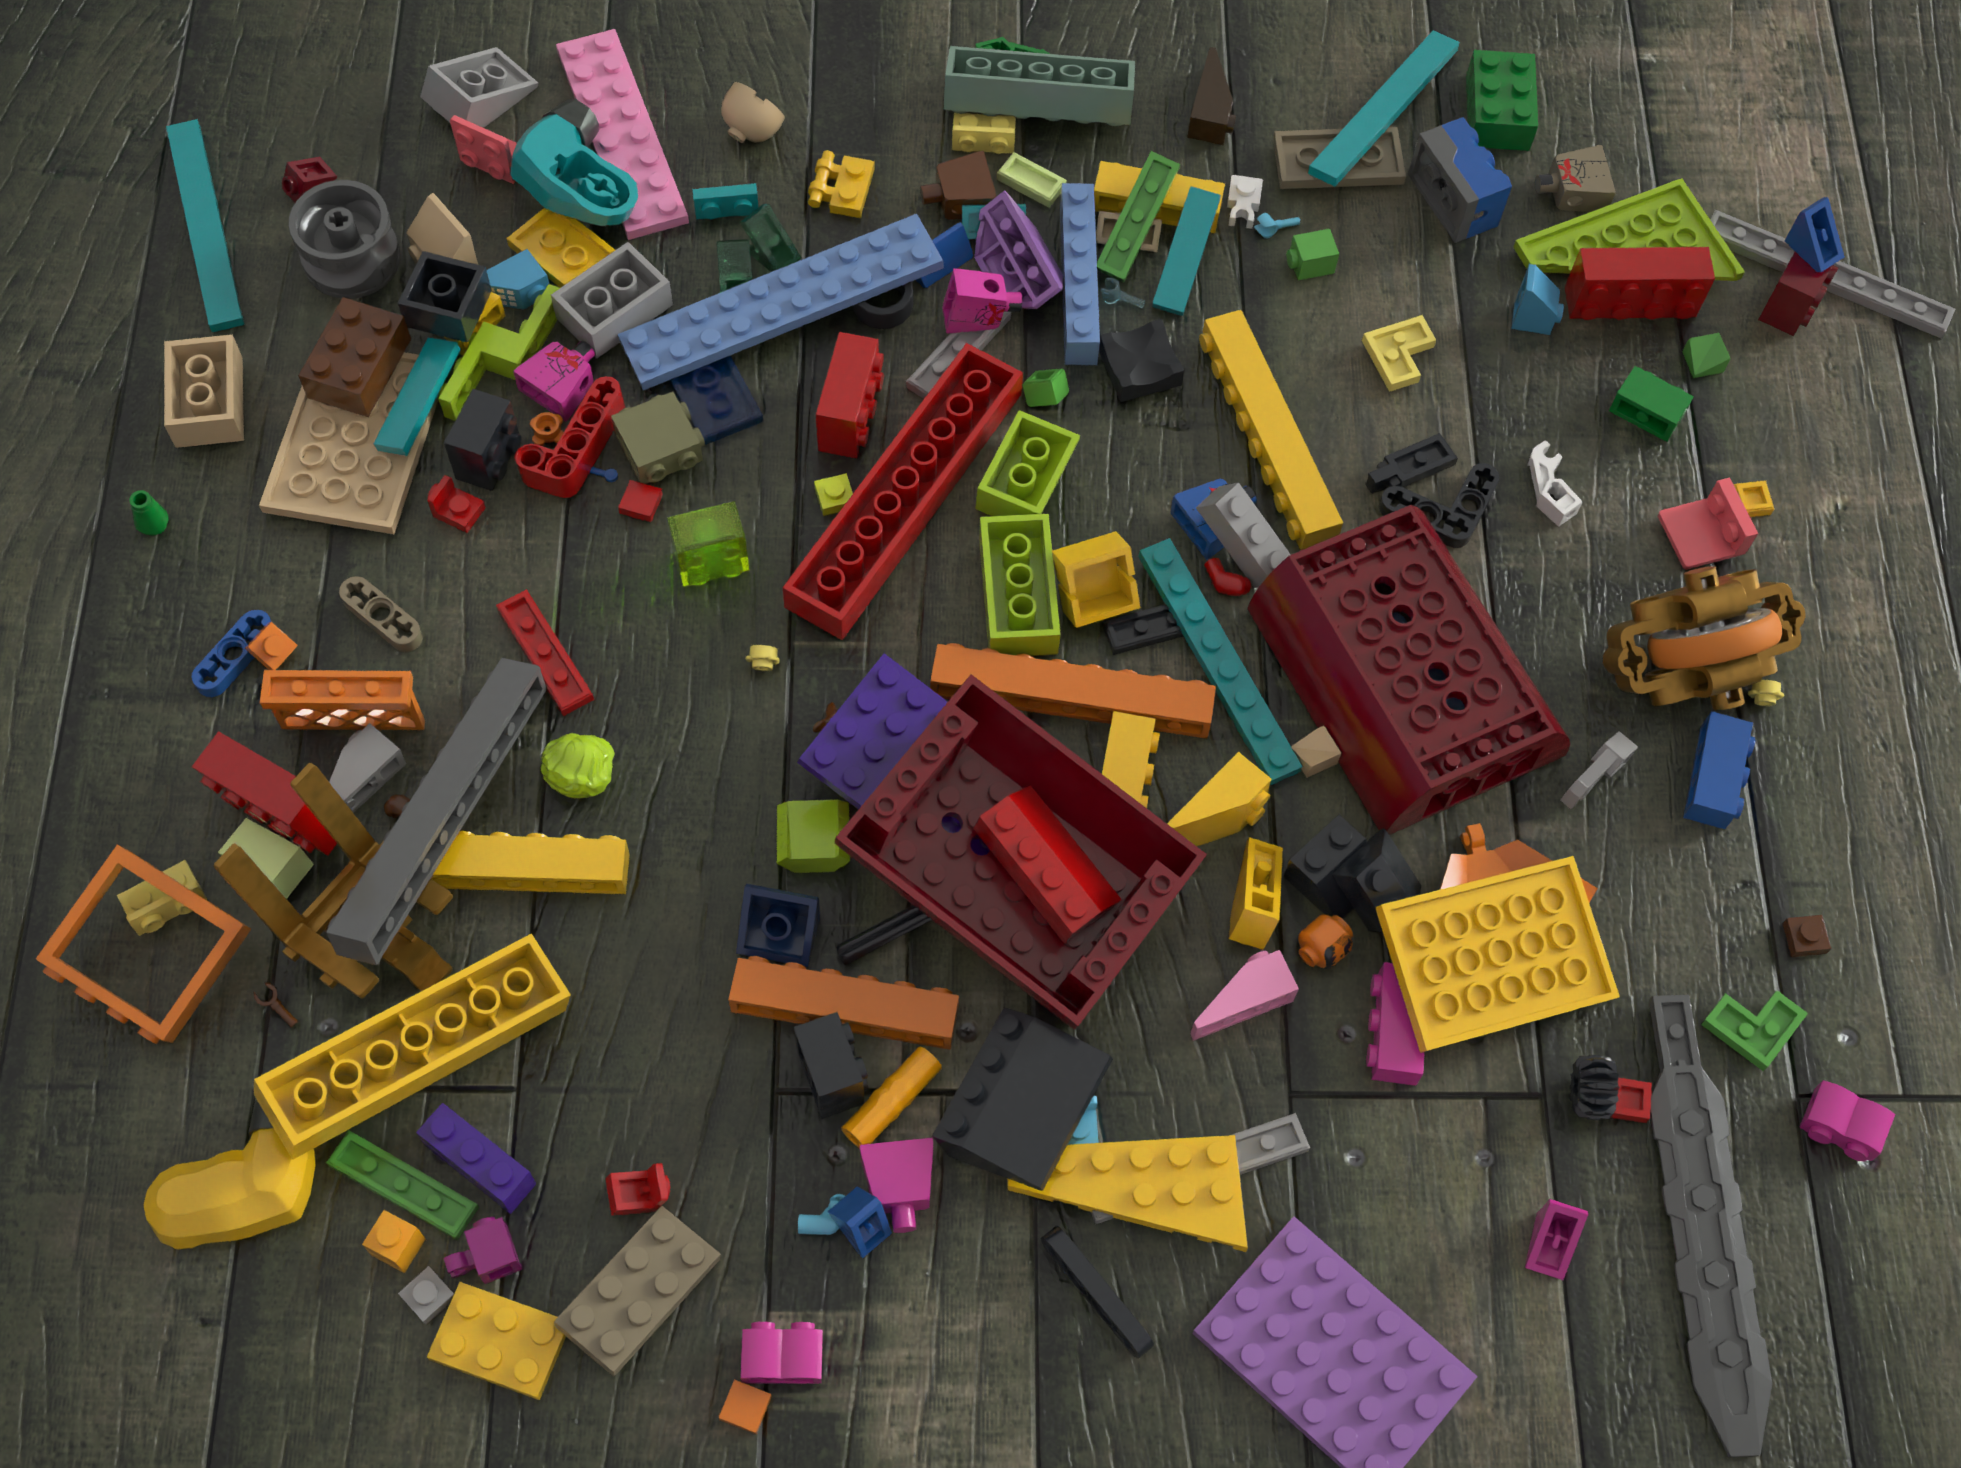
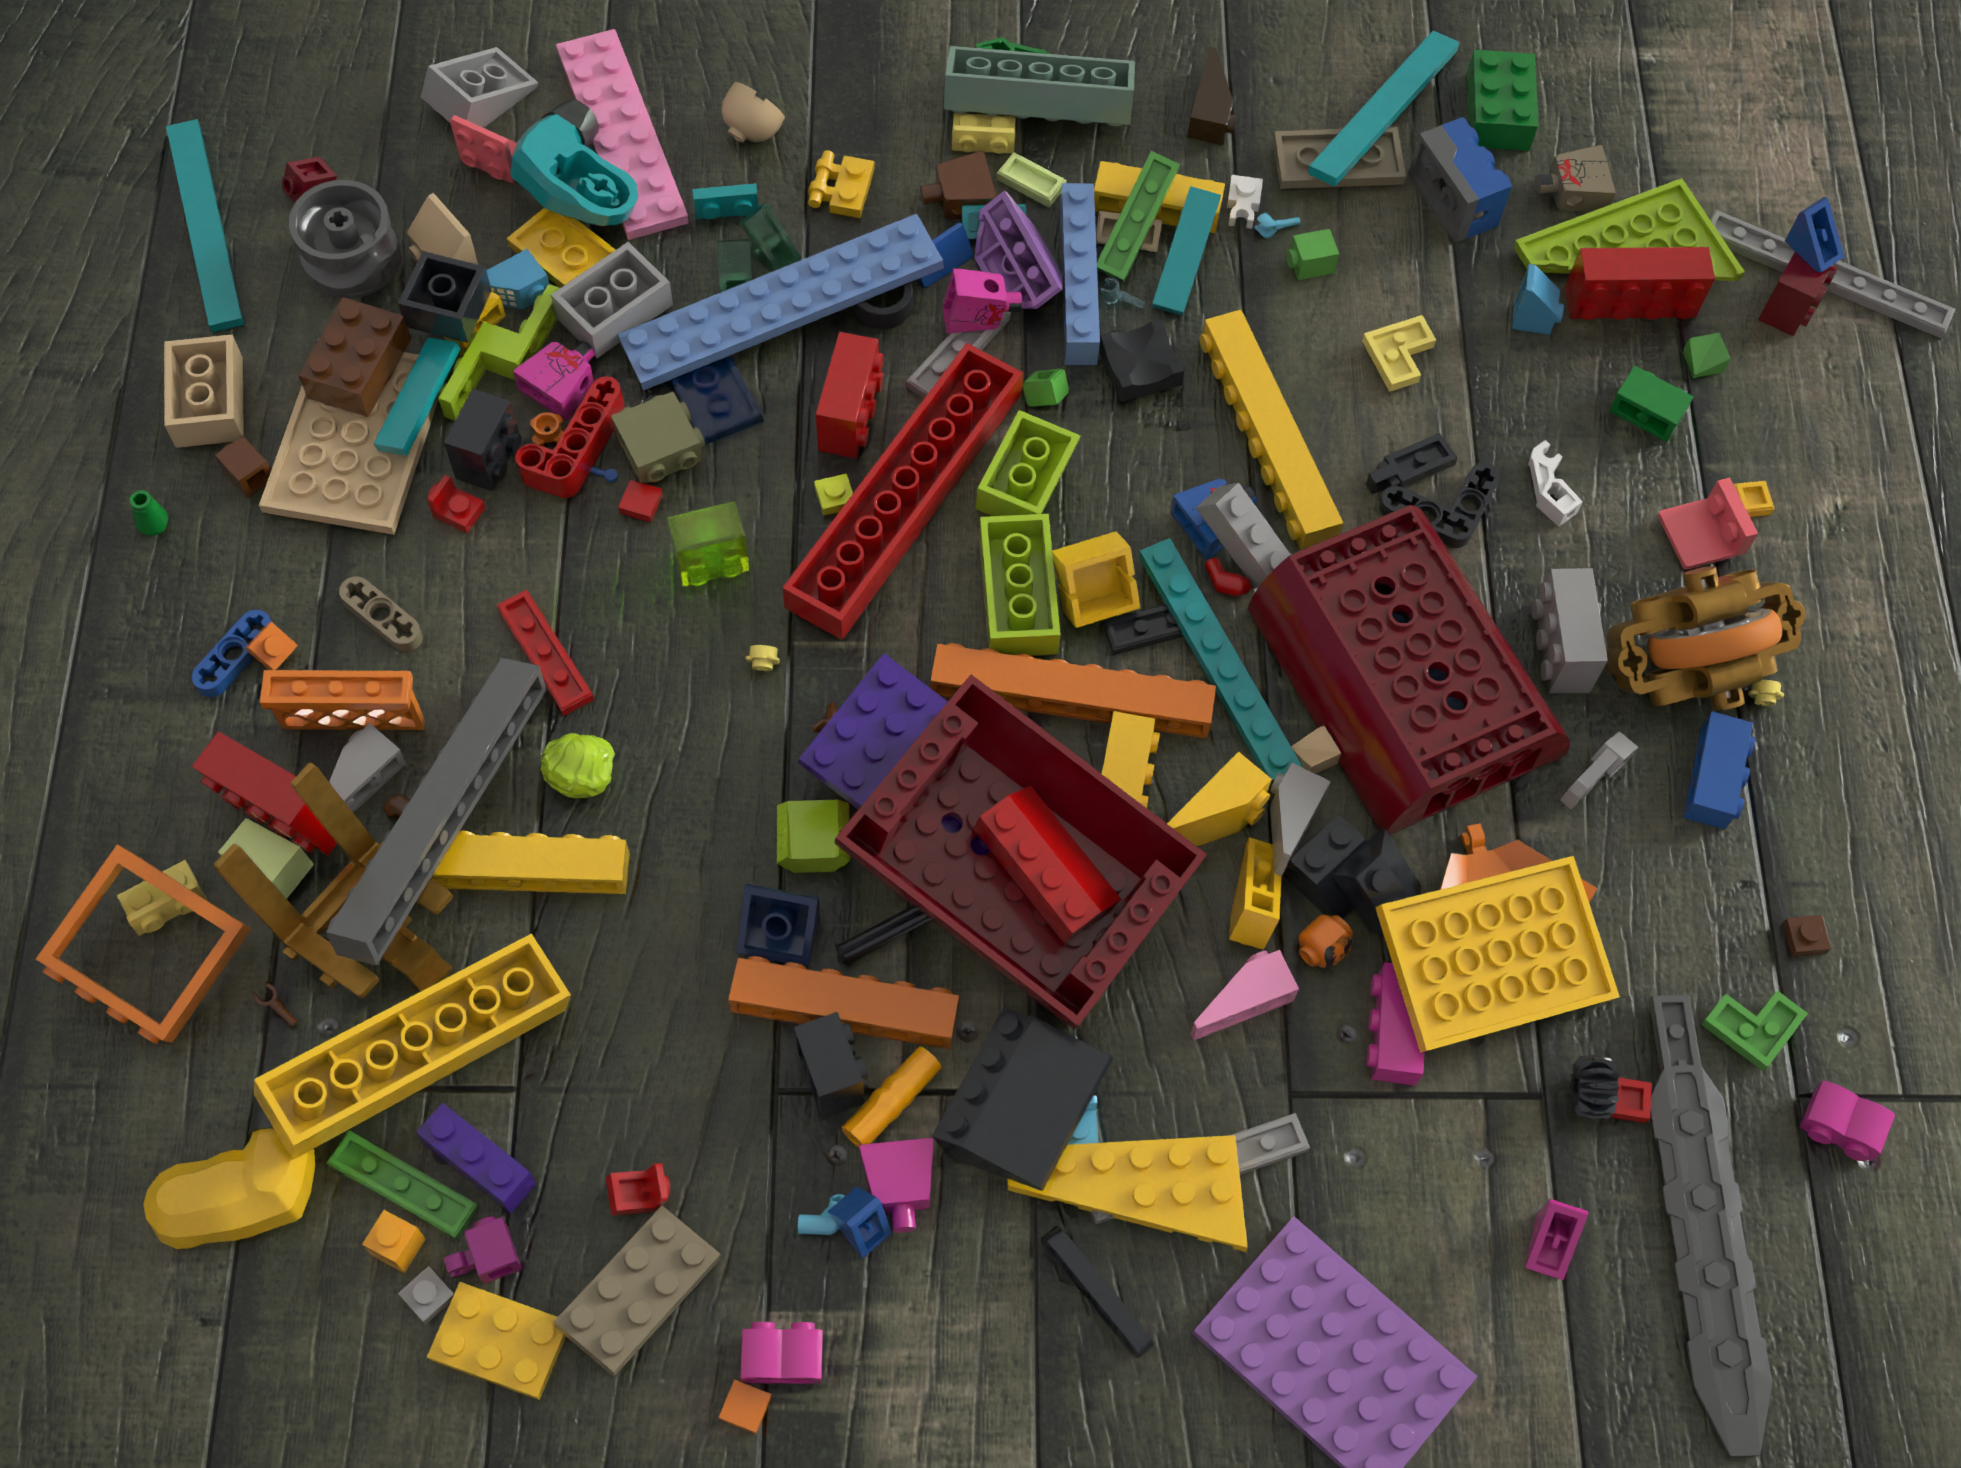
none -> reddish brown brick [215,436,271,499]
none -> light grey slope [1270,763,1331,876]
none -> light grey brick [1532,568,1608,694]

